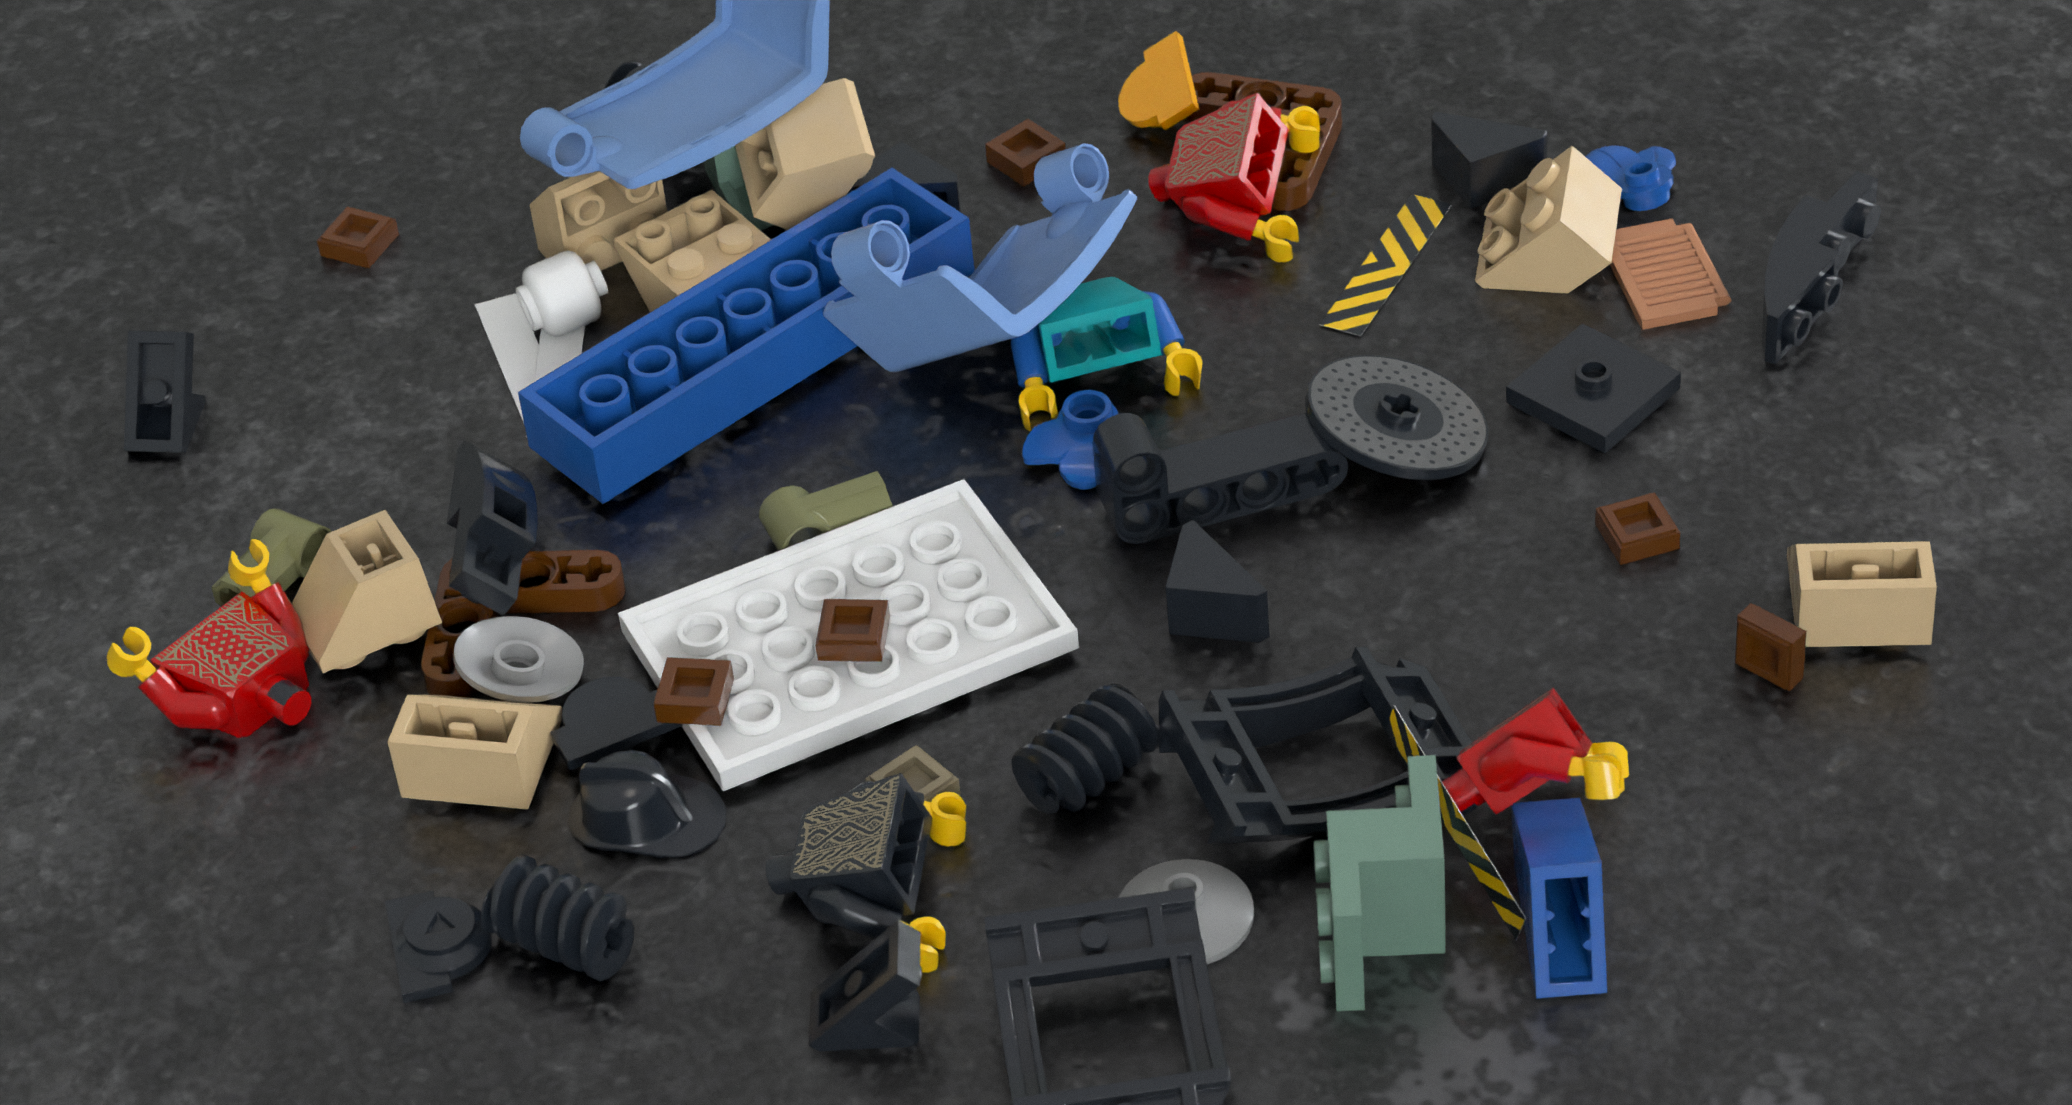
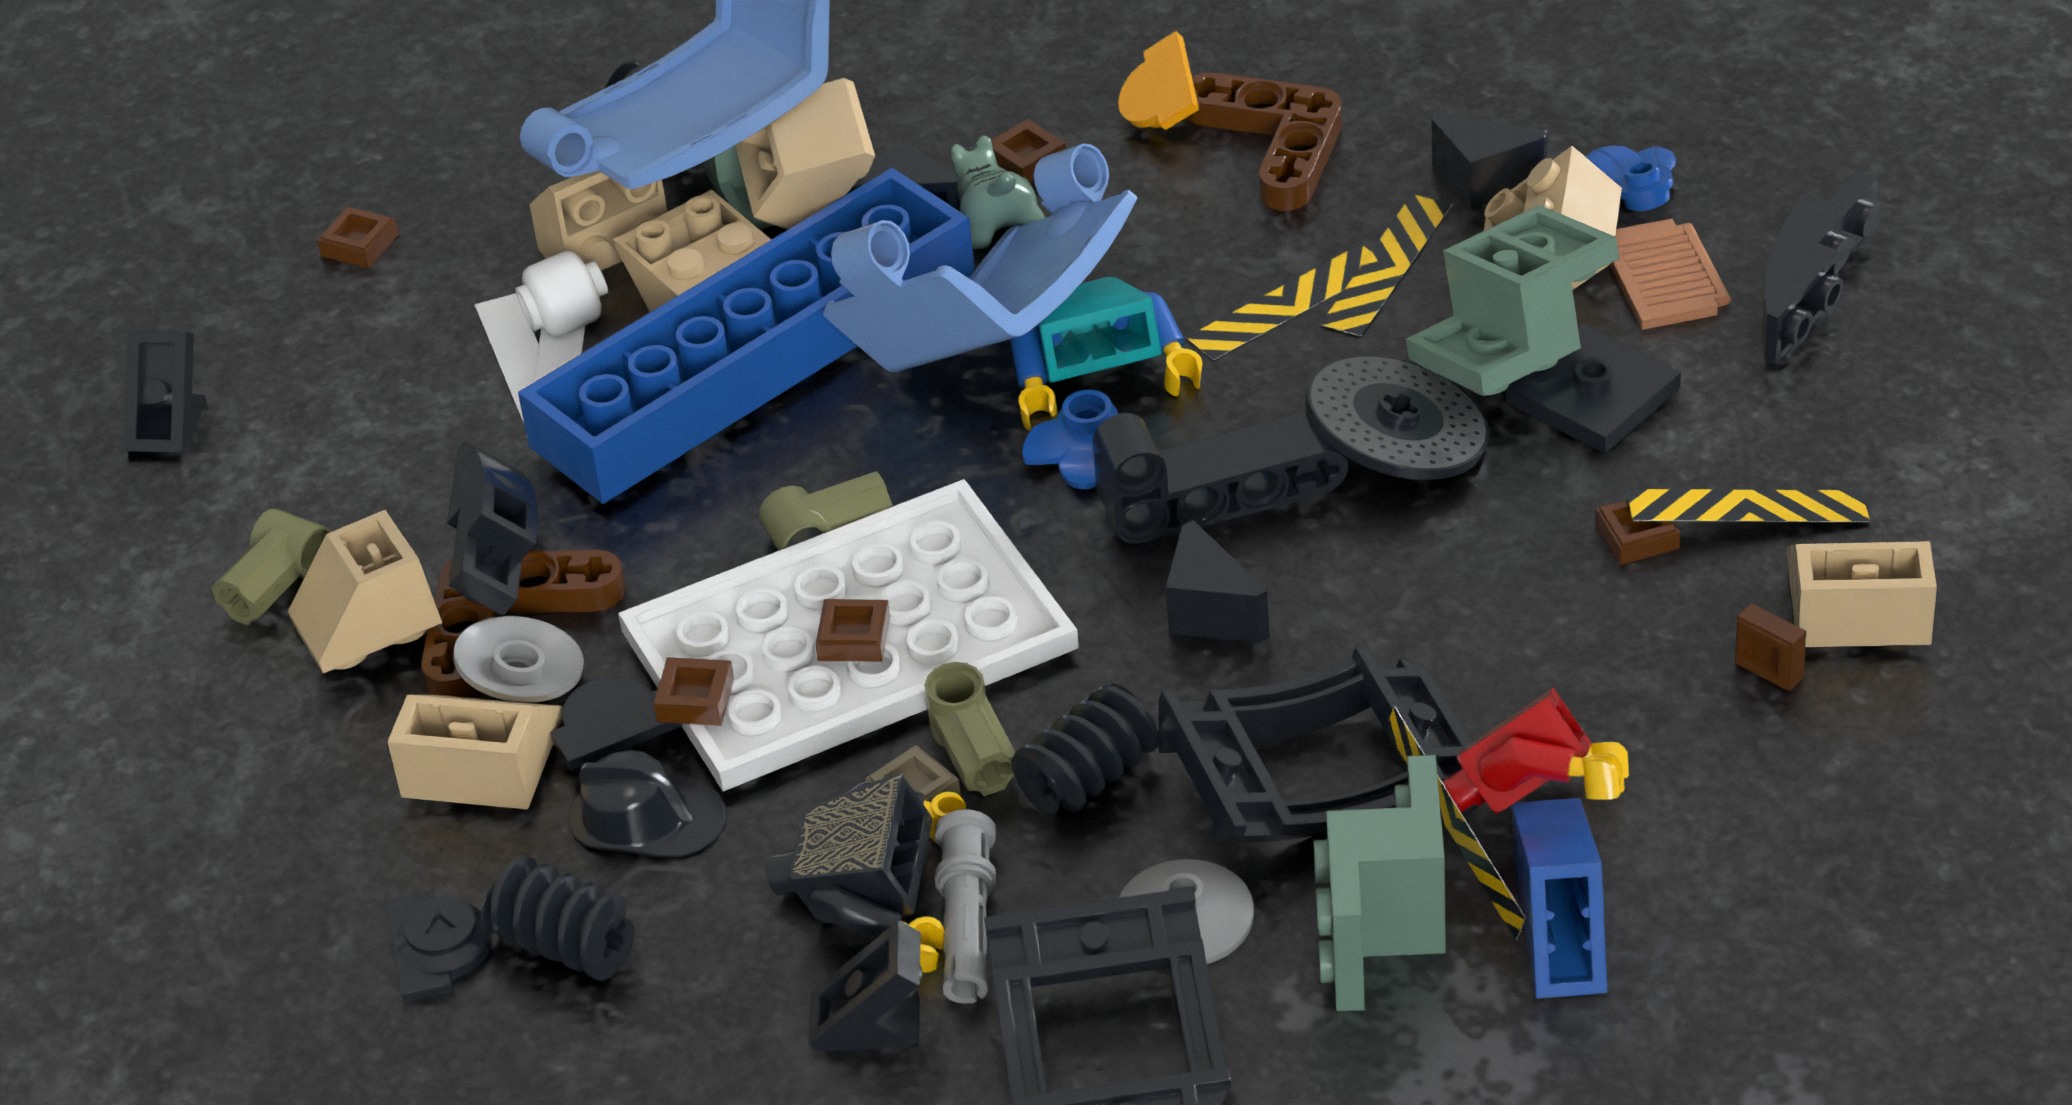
red torso [107,539,312,738] -> none
red torso [1148,93,1320,263] -> none
none -> olive piece [925,662,1015,796]
none -> light grey pin [935,809,996,1004]
none -> sand green animal [951,136,1045,249]
none -> sticker [1186,244,1371,360]
none -> sand green bracket [1406,205,1619,396]
none -> sticker [1626,489,1870,522]

